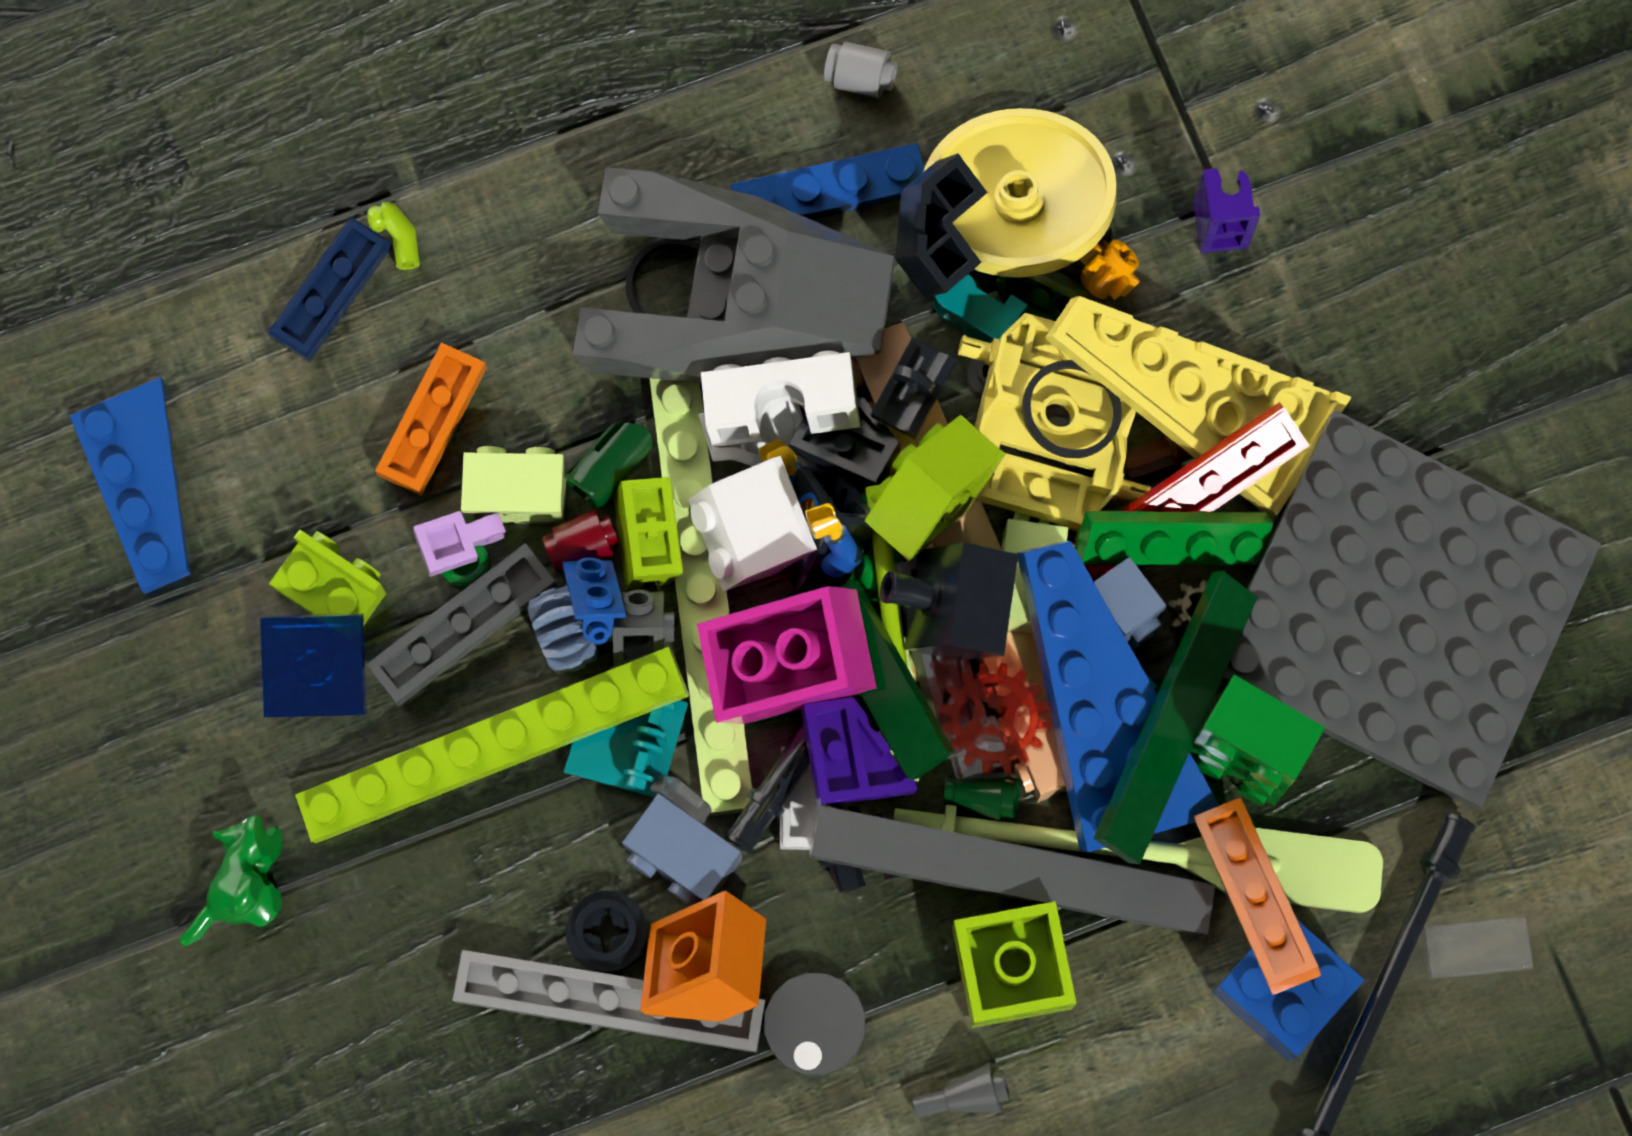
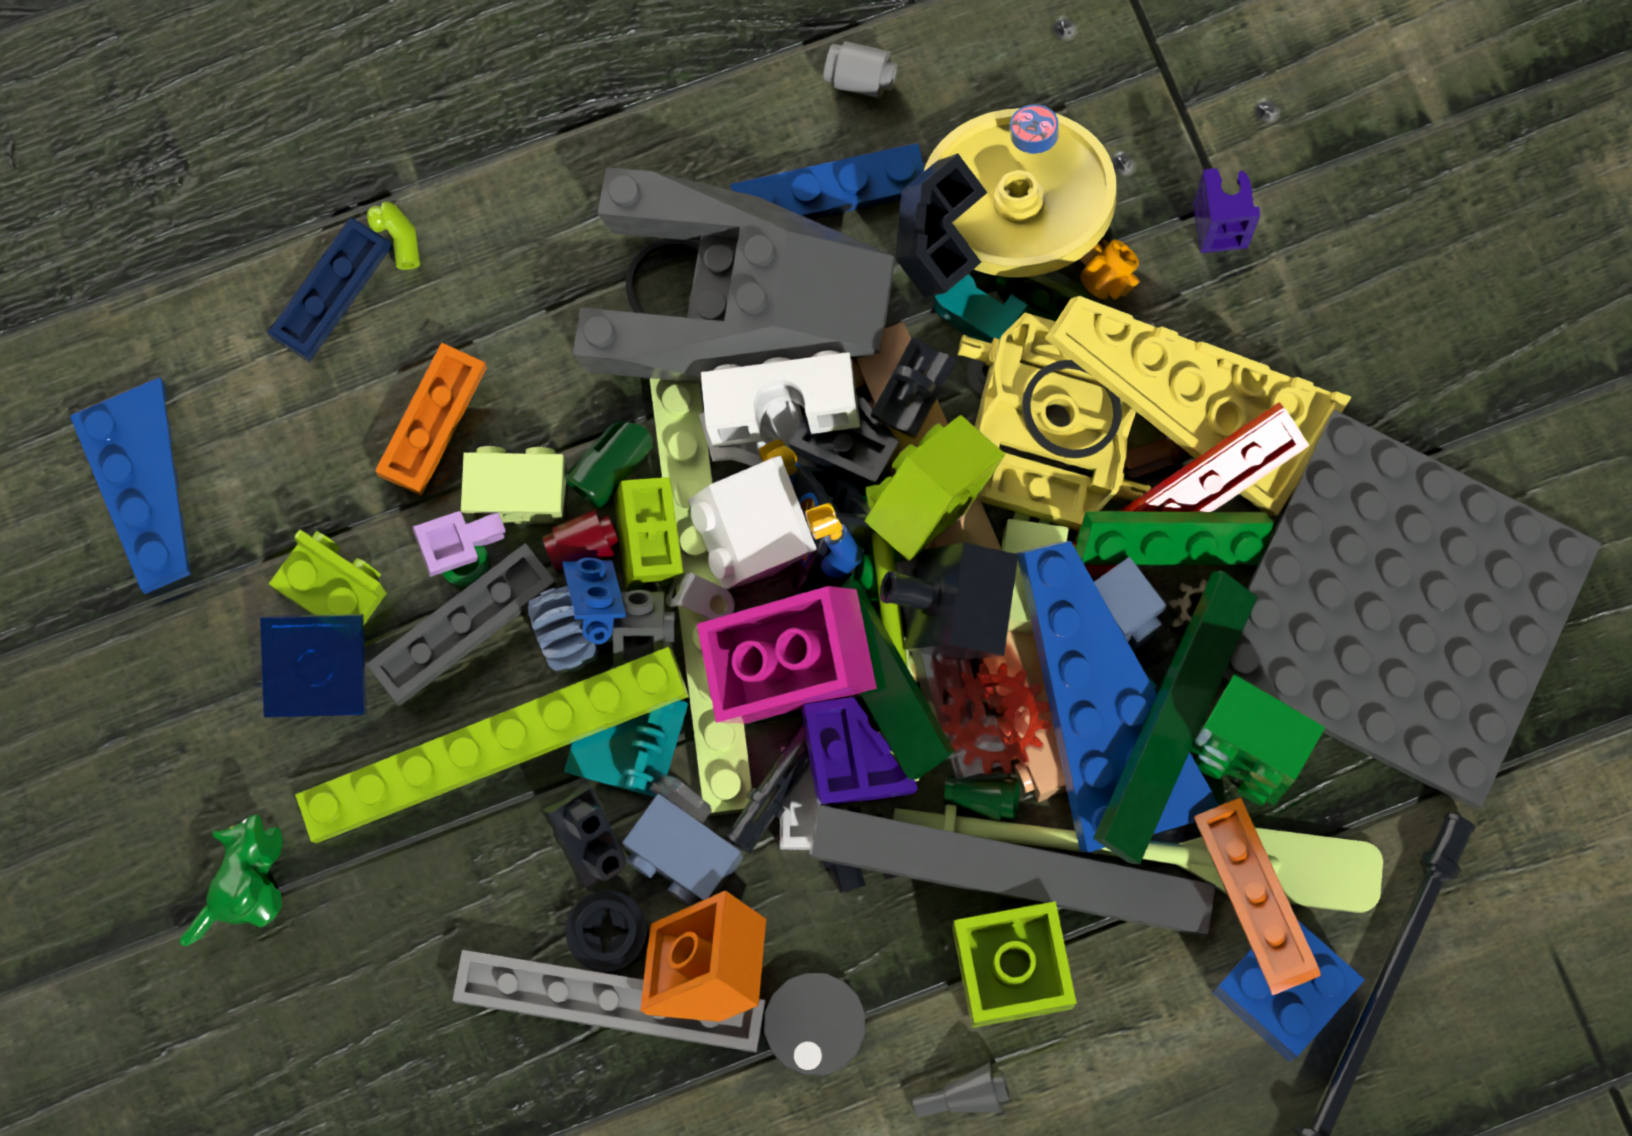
clear tile [1422,917,1533,980] -> none
none -> black hips [543,783,627,888]
none -> light grey piece [666,572,735,620]
none -> tile [1010,105,1059,154]

